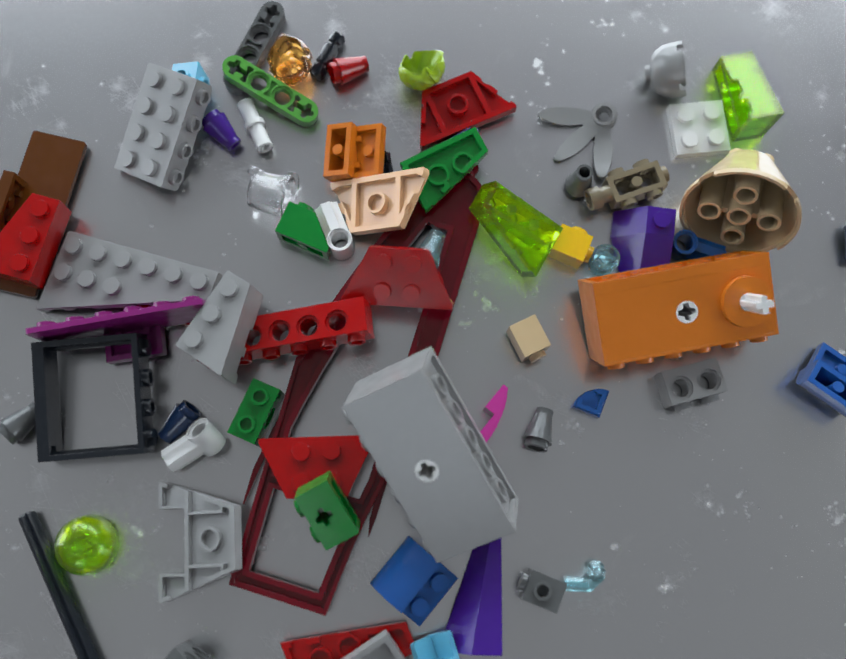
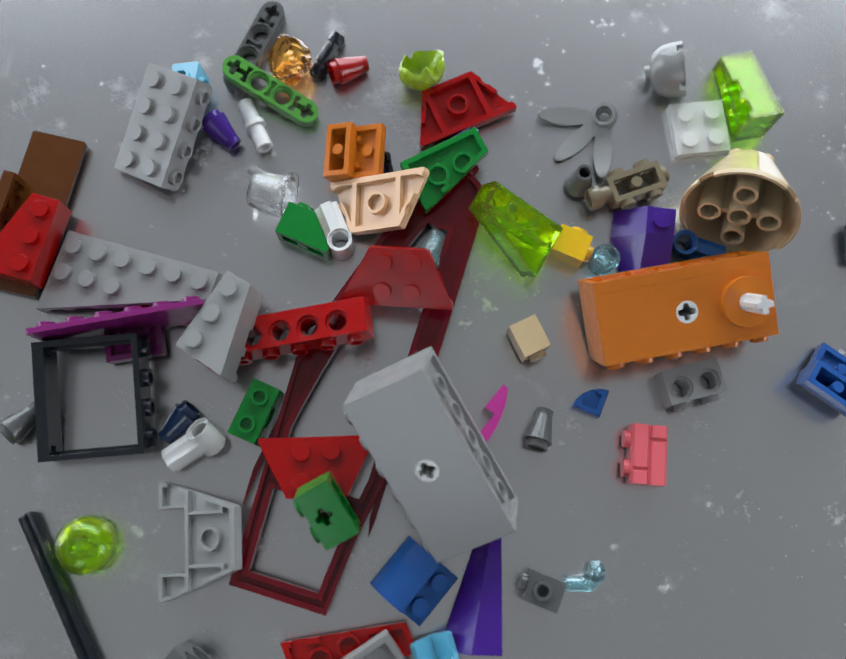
none -> coral brick [620,423,668,487]

